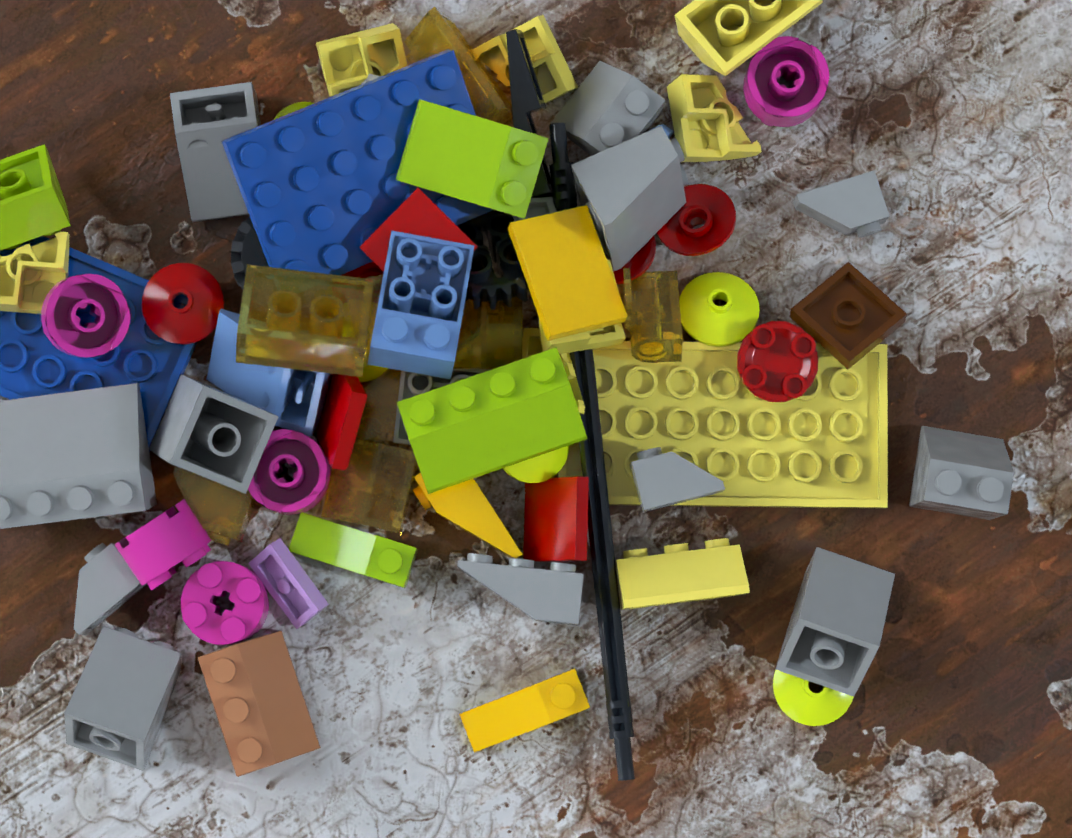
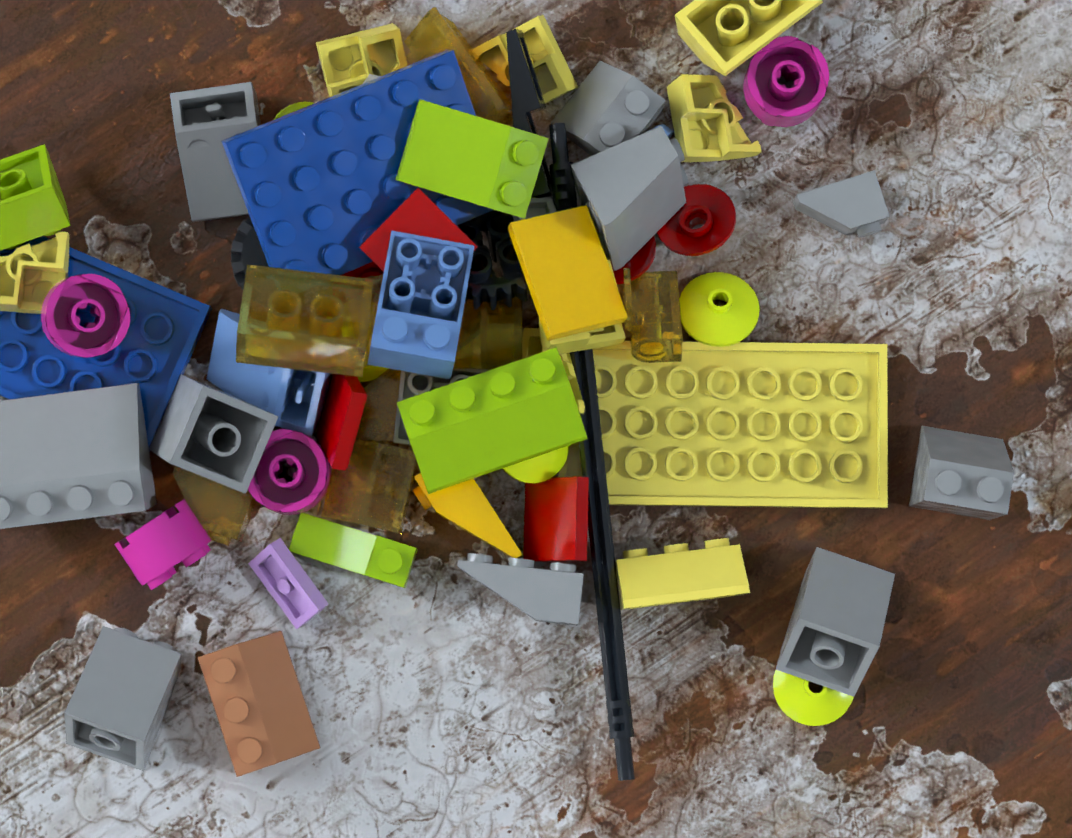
light grey slope [74,543,147,635] -> none
red dish [142,263,224,345] -> none
dark pink brick [181,561,269,645] -> none
yellow slope [459,668,590,753] -> none
light grey slope [630,447,725,513] -> none
red dish [737,321,818,402] -> none
reddish brown plate [789,262,907,370] -> none

